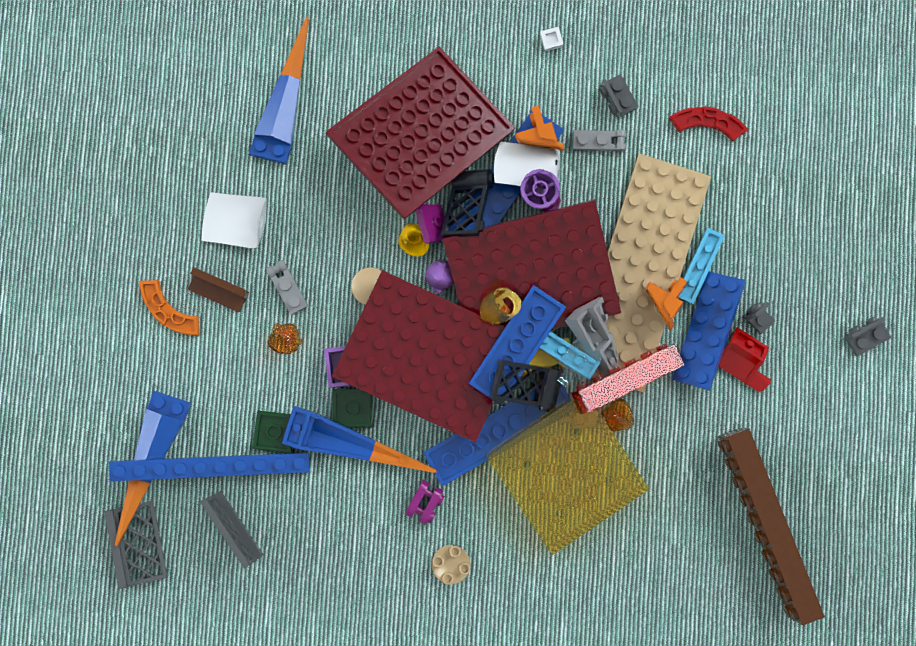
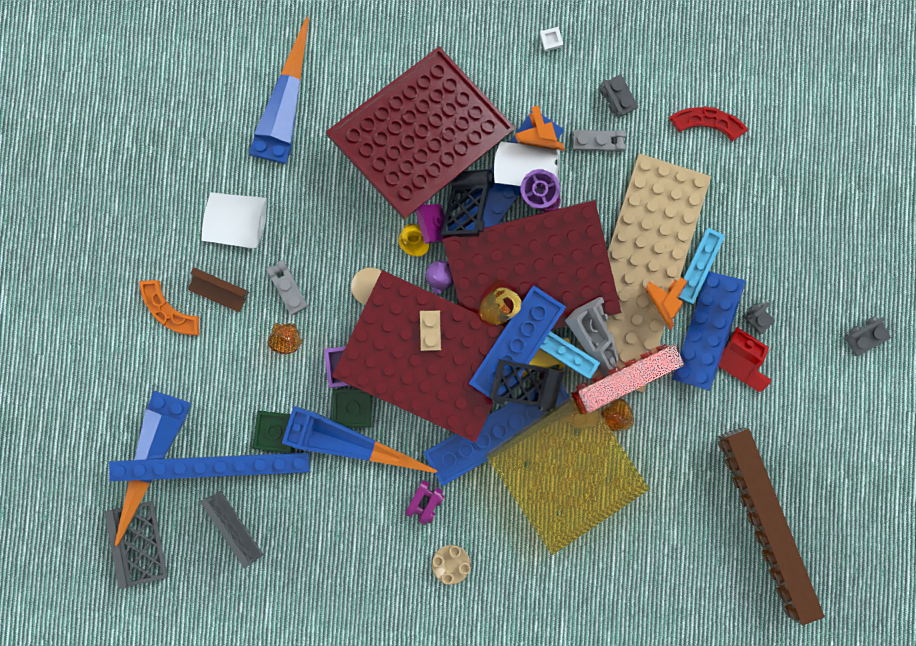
clear light blue piece [557,339,602,387] -> none
none -> tan plate [420,311,441,351]

